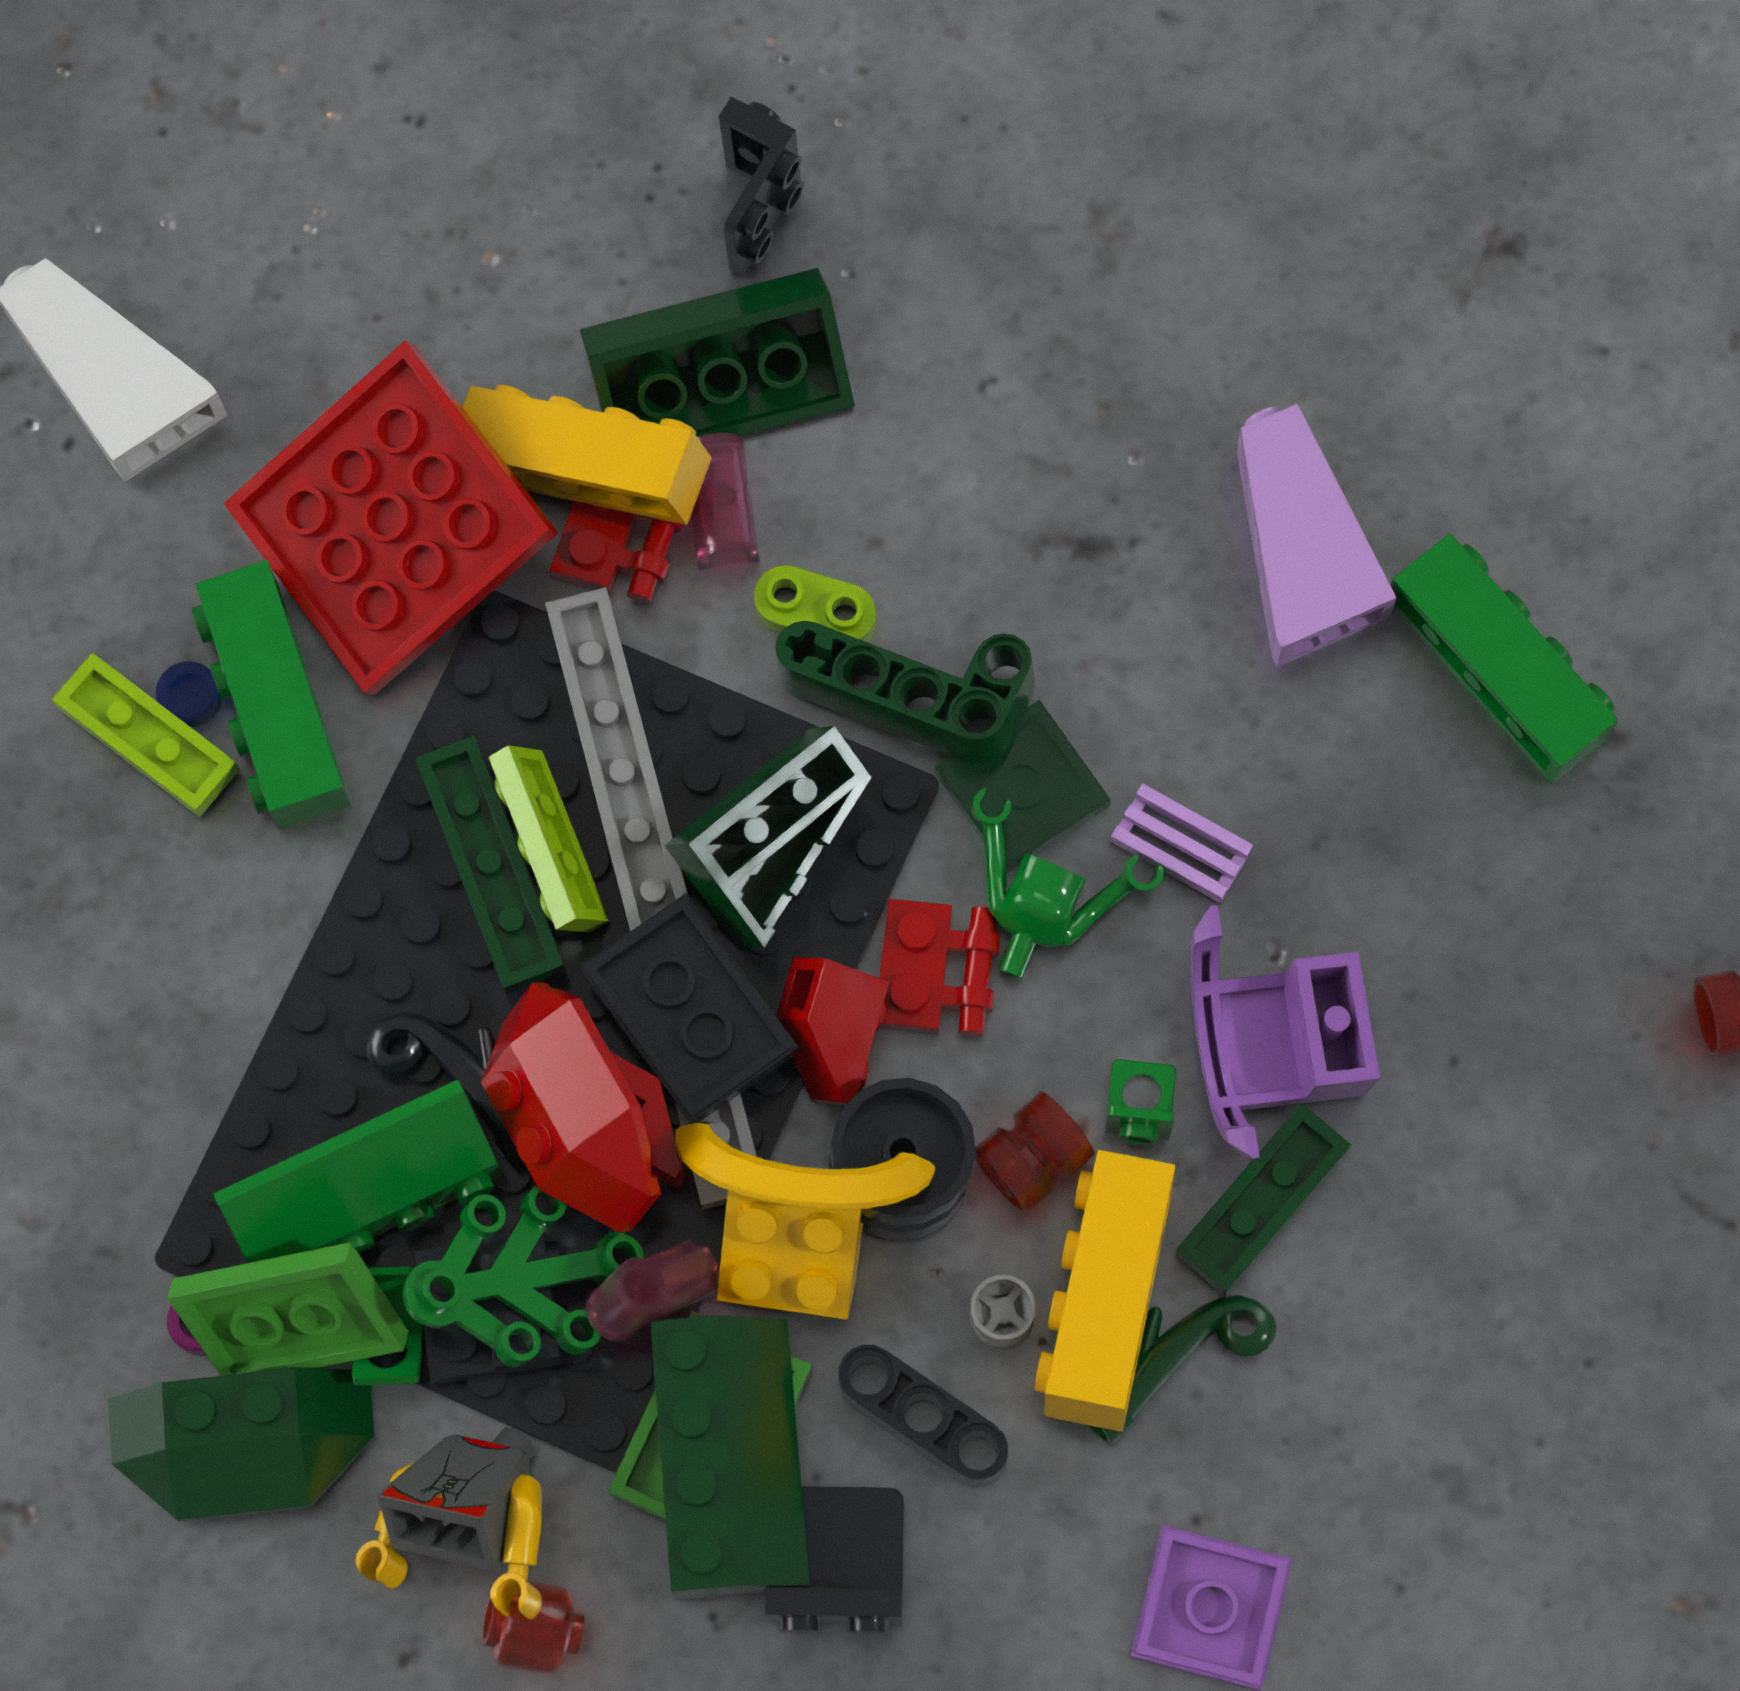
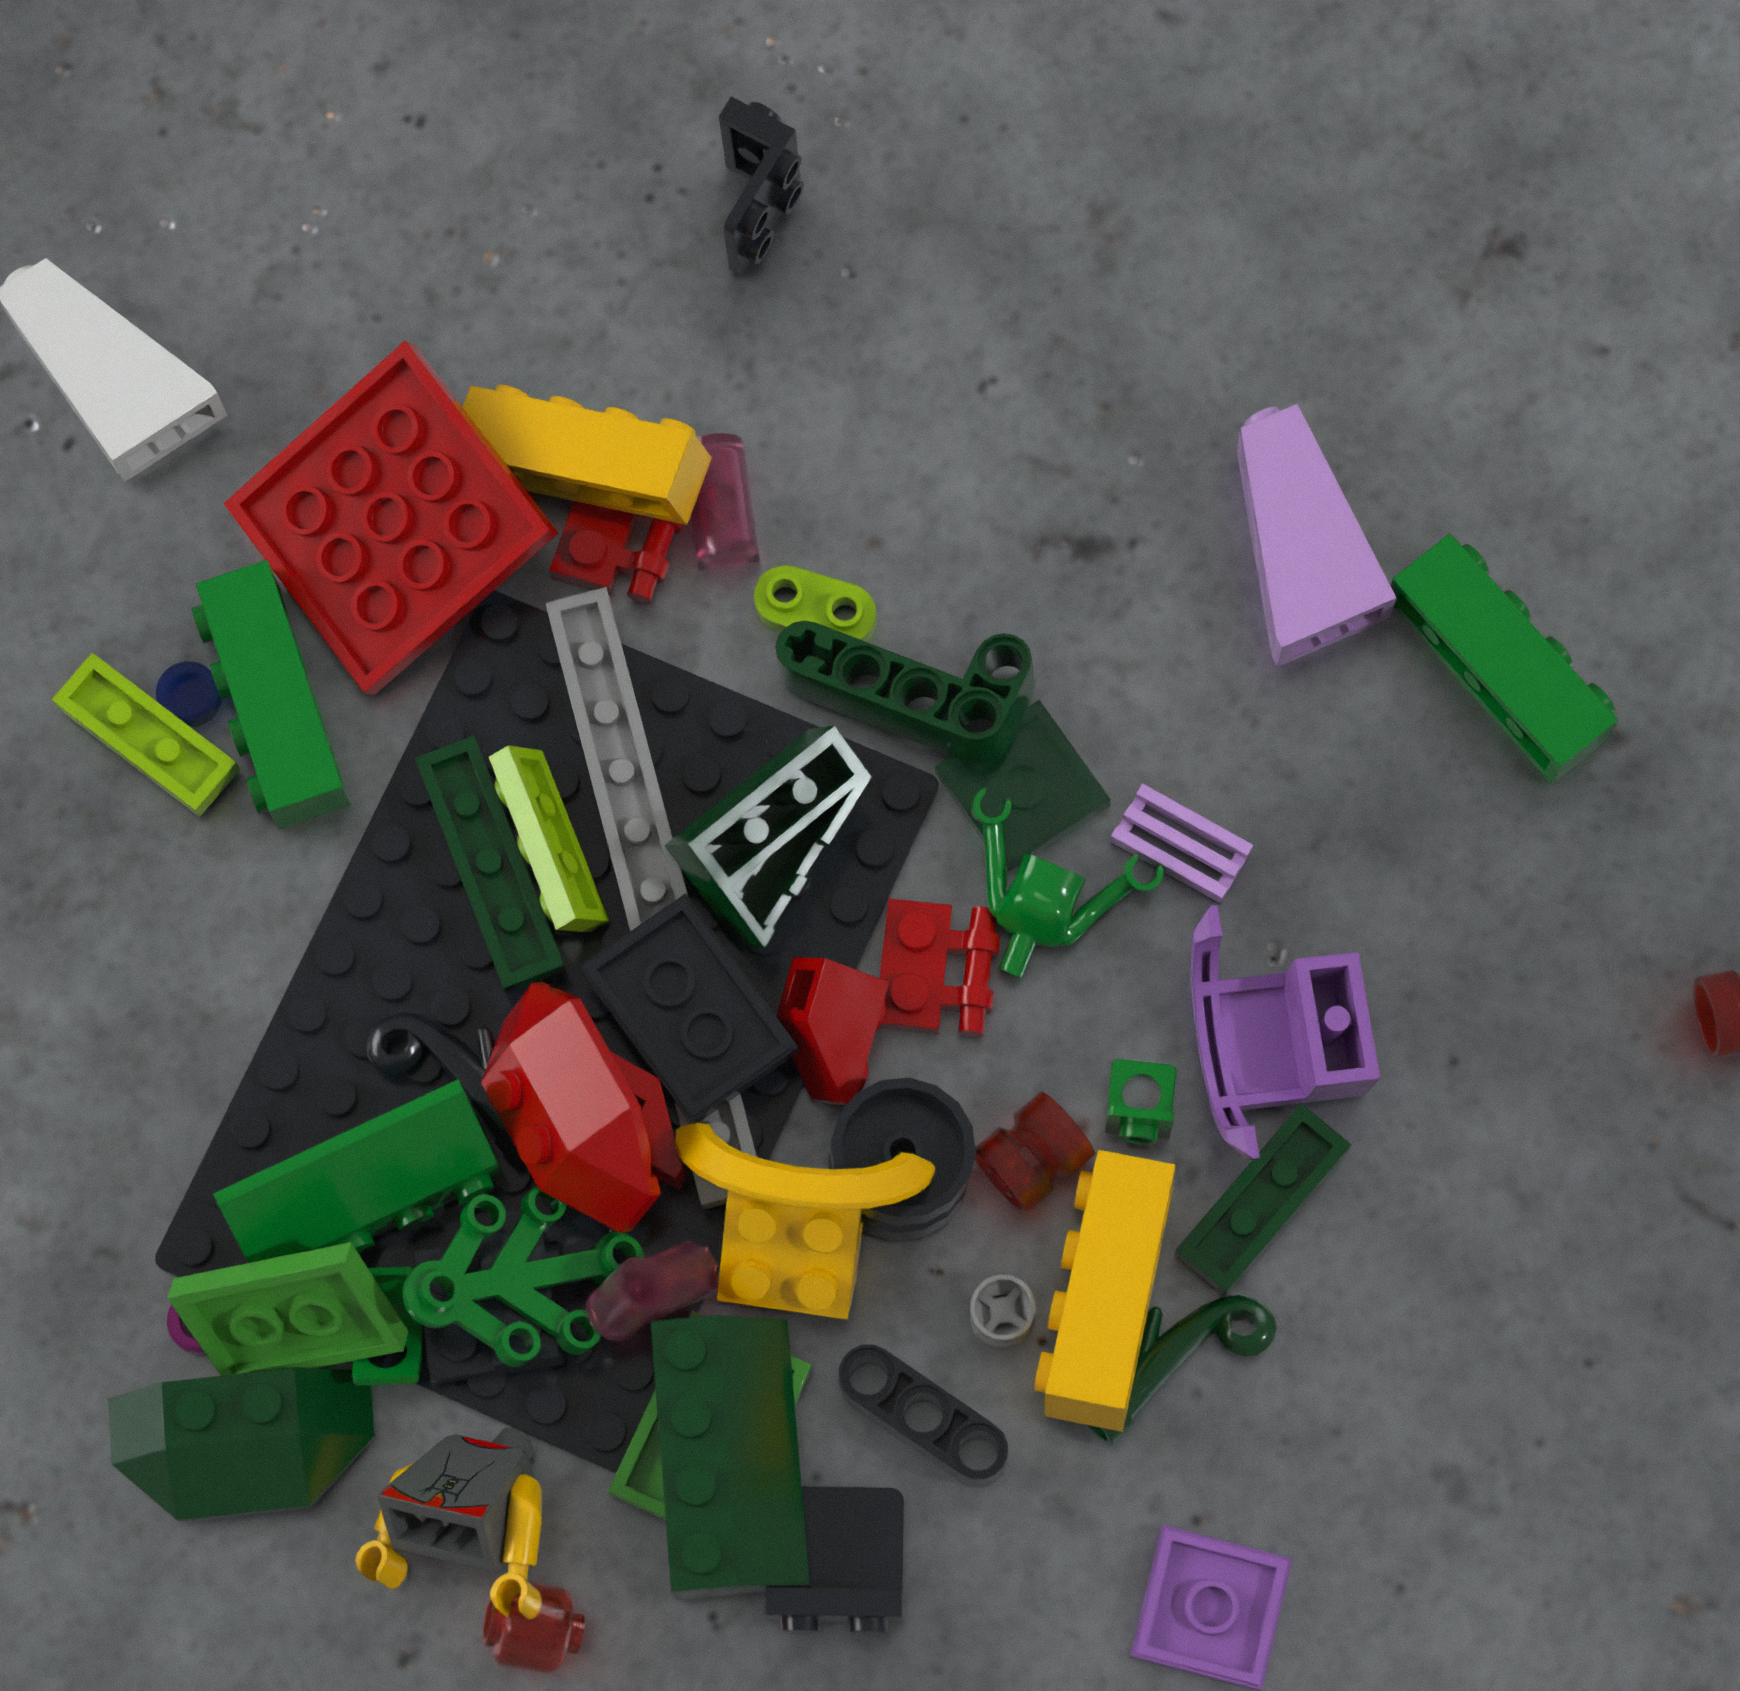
dark green slope [580,268,855,445] -> none

